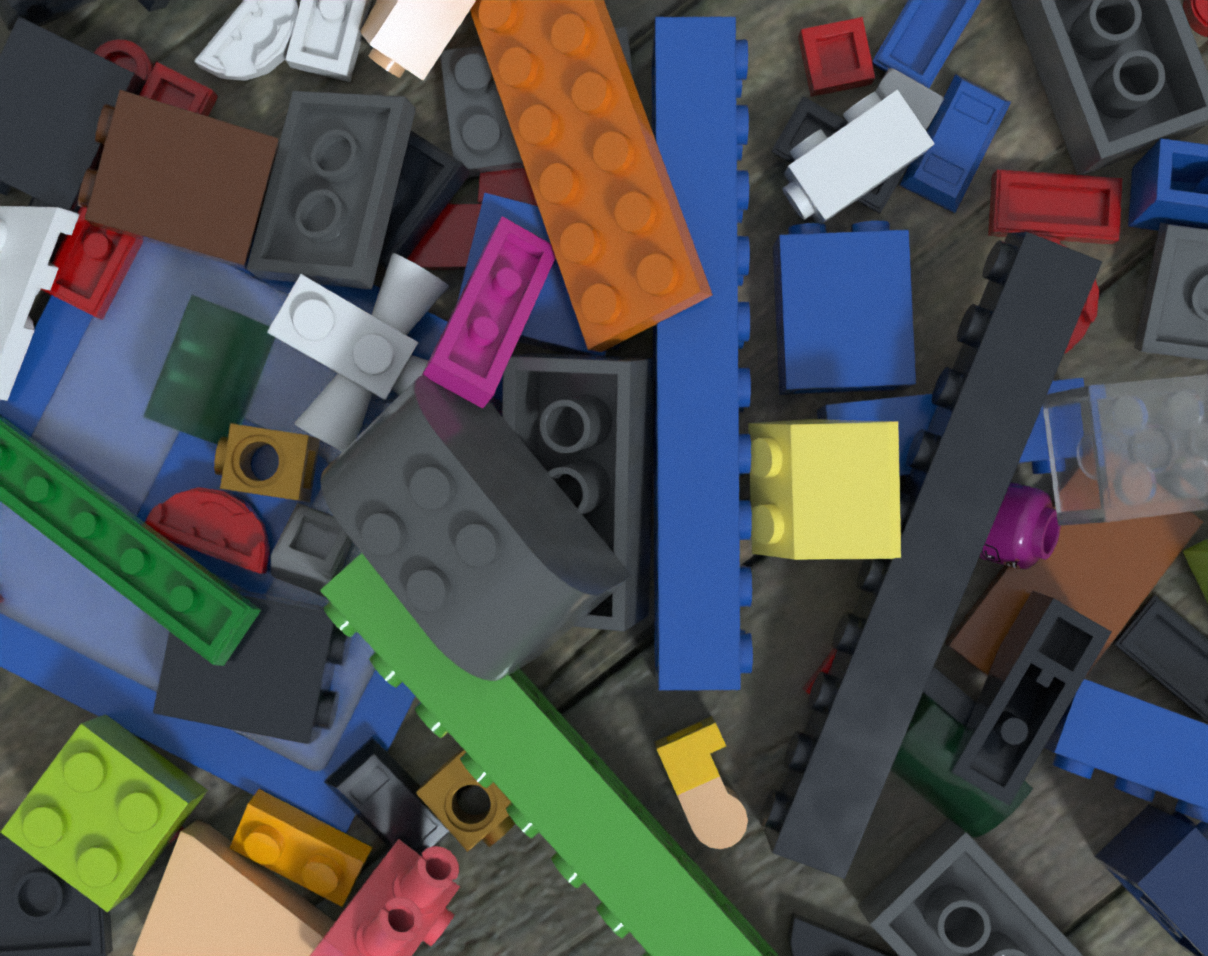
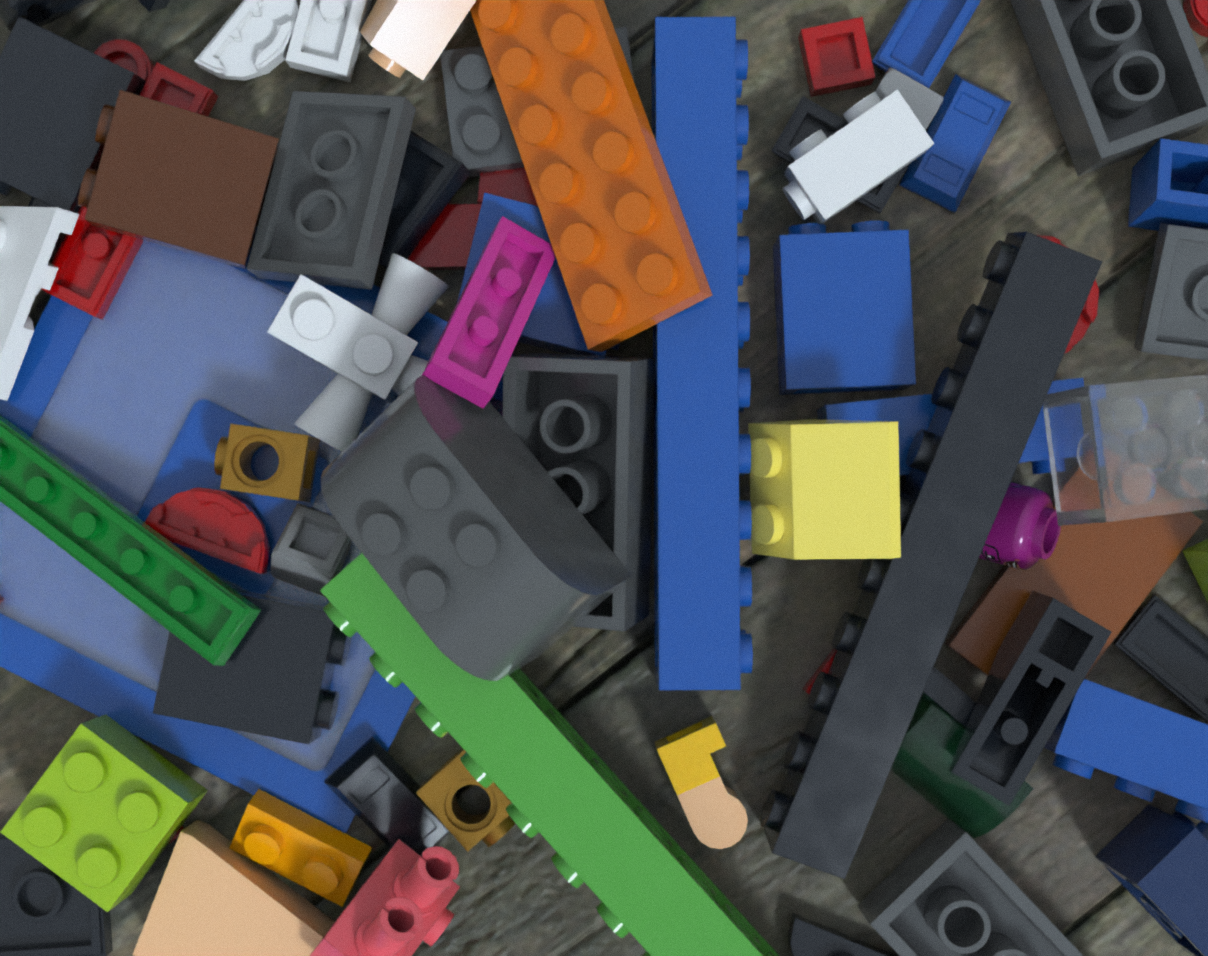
clear green brick [143,294,276,445] -> none
red tile [988,169,1123,244] -> none

